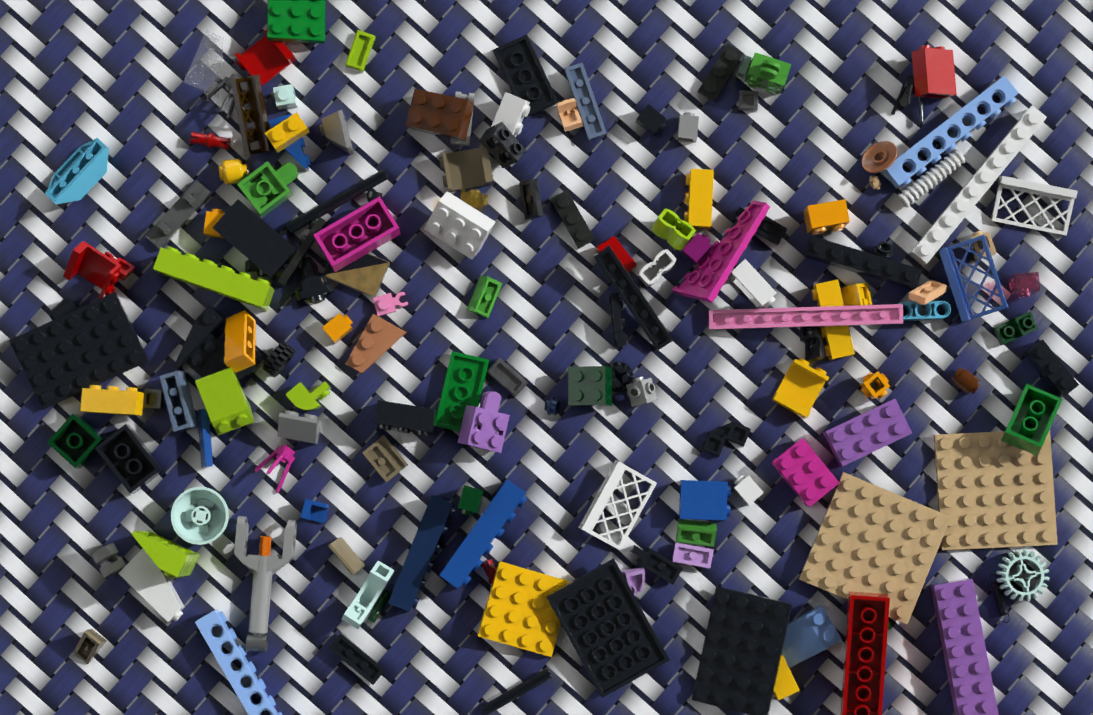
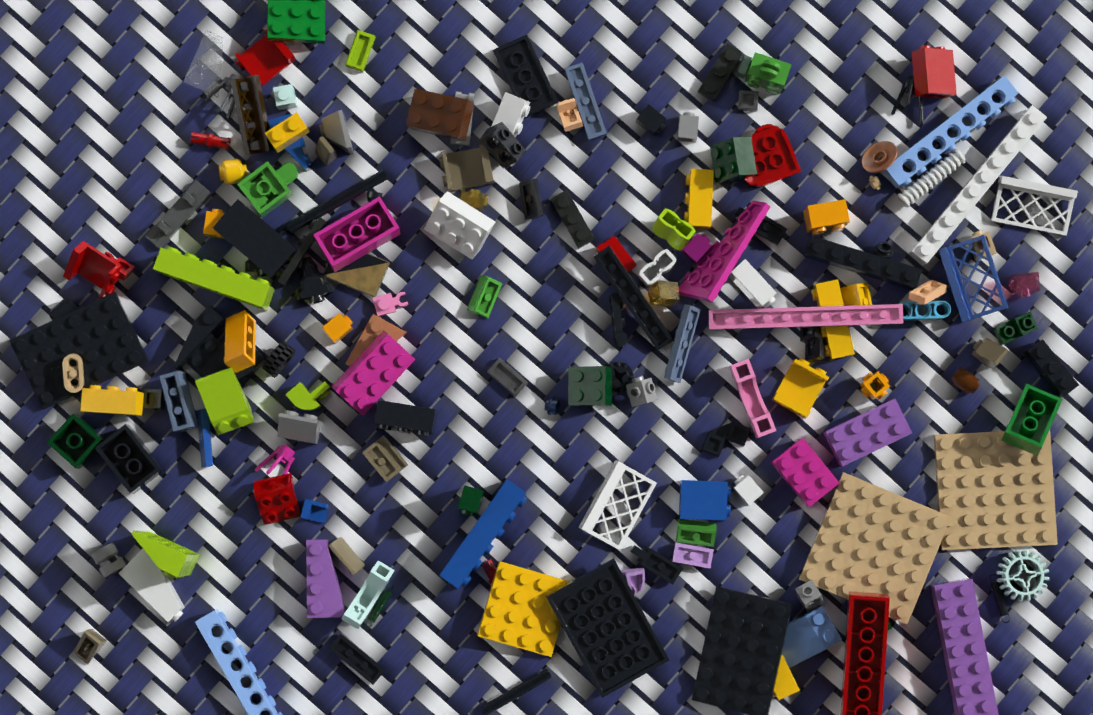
medium azure wedge [45,138,109,204] -> none
light aqua piece [171,487,229,545] -> none
light grey piece [234,516,297,652] -> none
dark blue brick [388,495,456,612] -> none
green plate [435,351,489,432] -> none
medium lavender brick [457,391,510,453] -> none
none -> tan plate [62,353,84,393]
none -> red bracket [254,473,301,525]
none -> medium lavender wedge [306,539,346,618]
none -> dark tan slope [315,137,337,166]
none -> dark pink brick [331,330,415,416]
none -> clear yellow brick [648,280,680,307]
none -> sand blue plate [664,304,701,383]
none -> dark green brick [710,137,757,183]
none -> bright pink arch [729,359,776,439]
none -> red plate [743,124,801,187]
none -> light grey brick [795,579,824,613]
none -> dark tan slope [972,338,1009,368]

